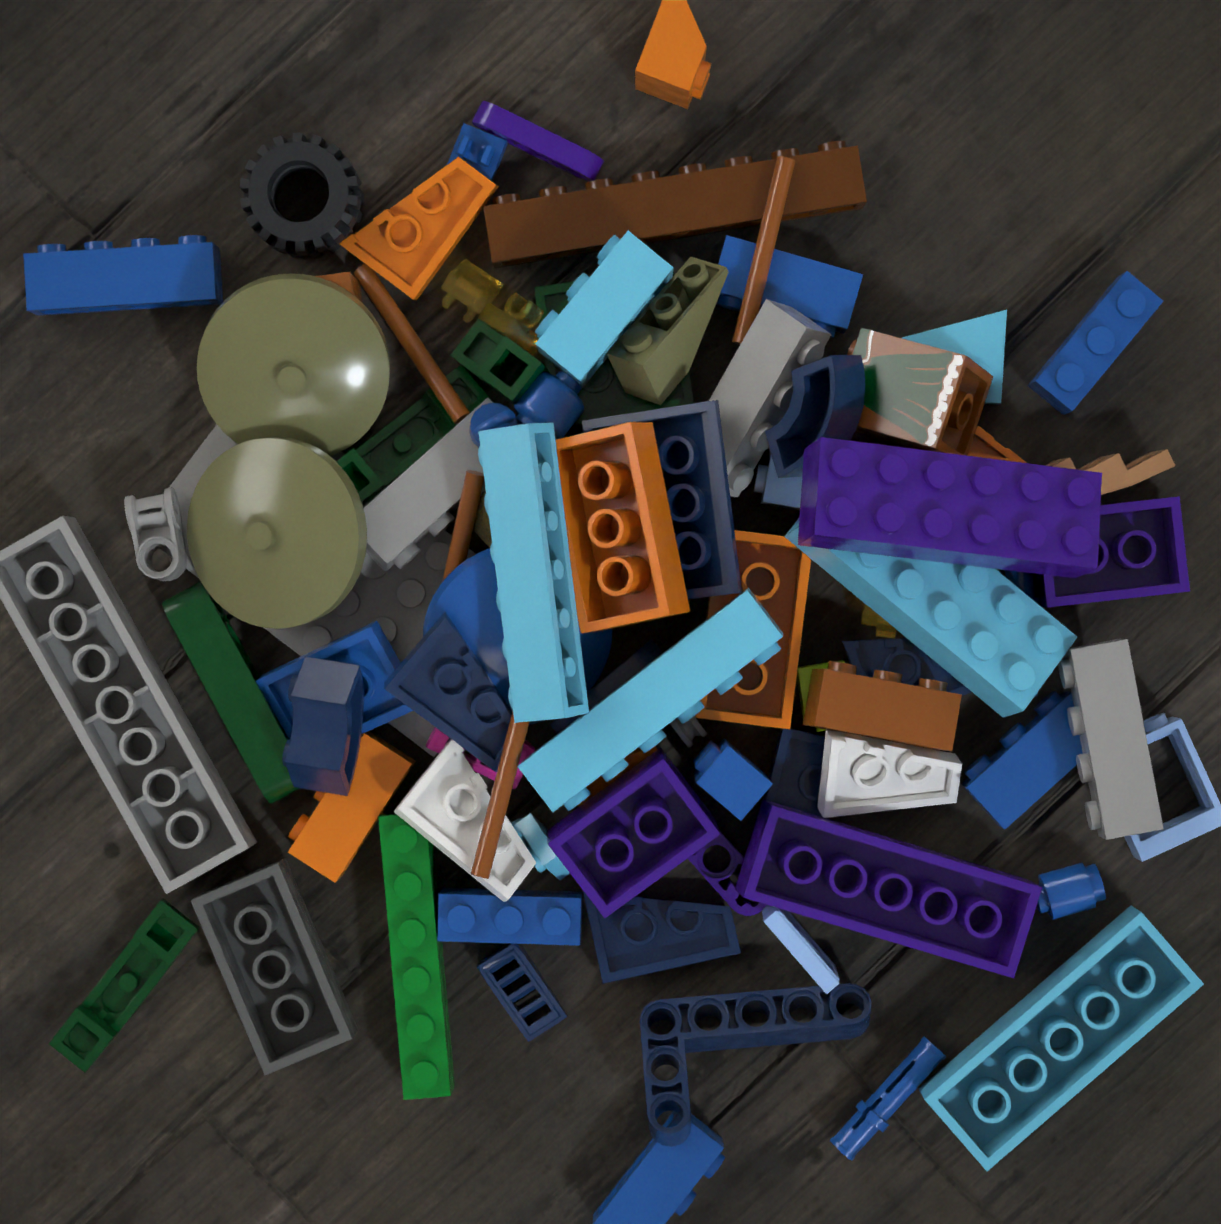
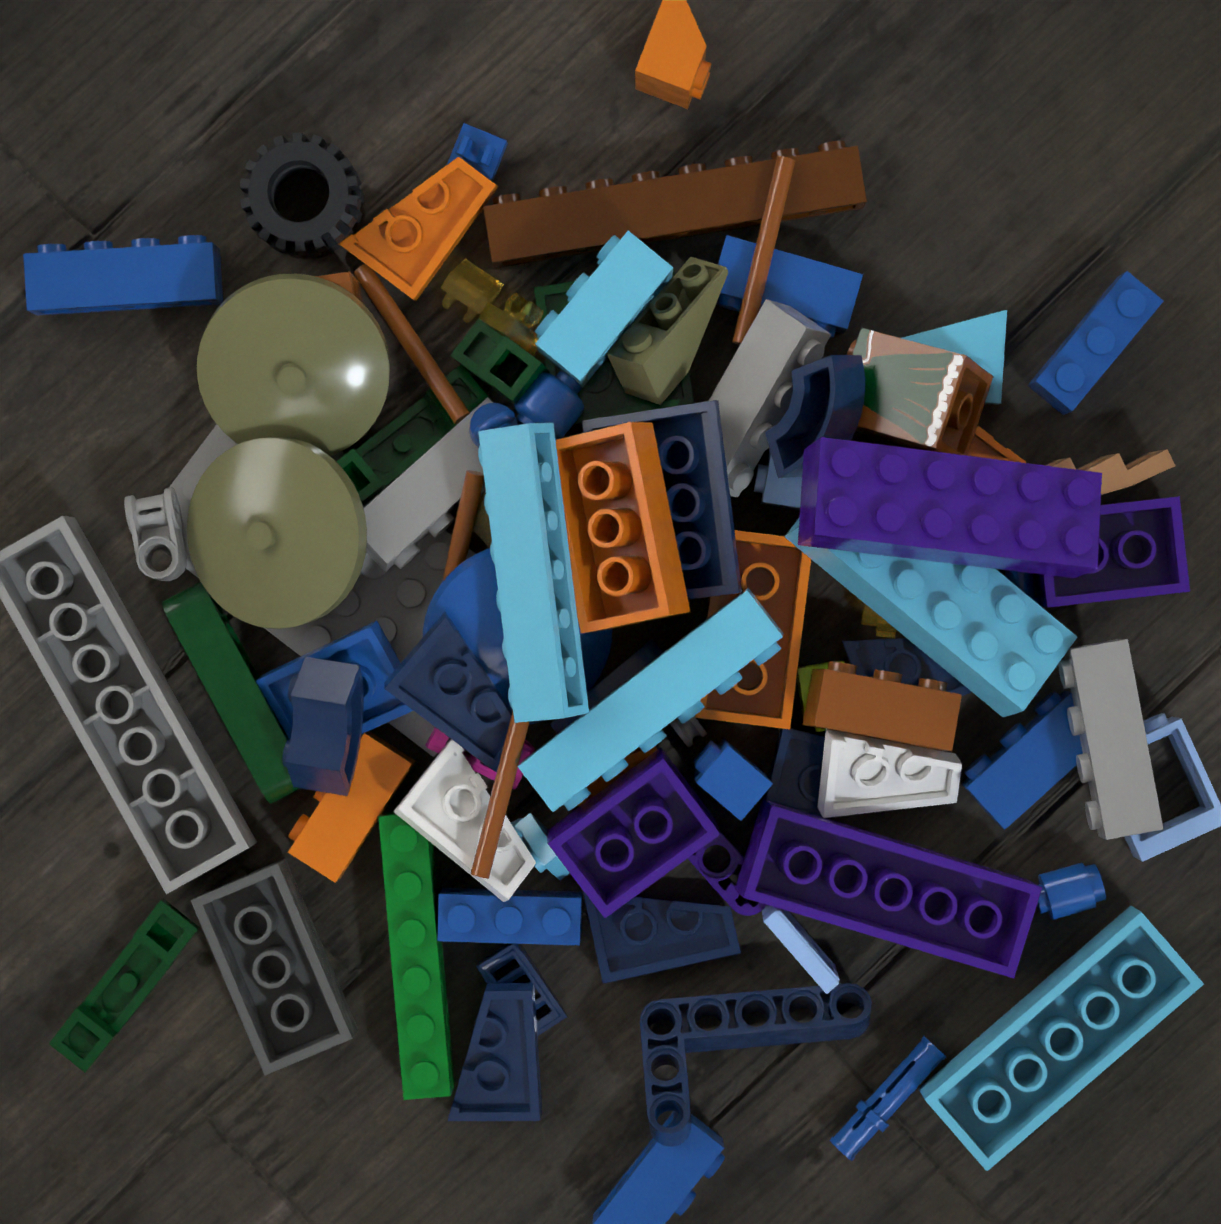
dark purple beam [472,101,604,182] -> none
none -> dark blue wing [448,983,542,1121]

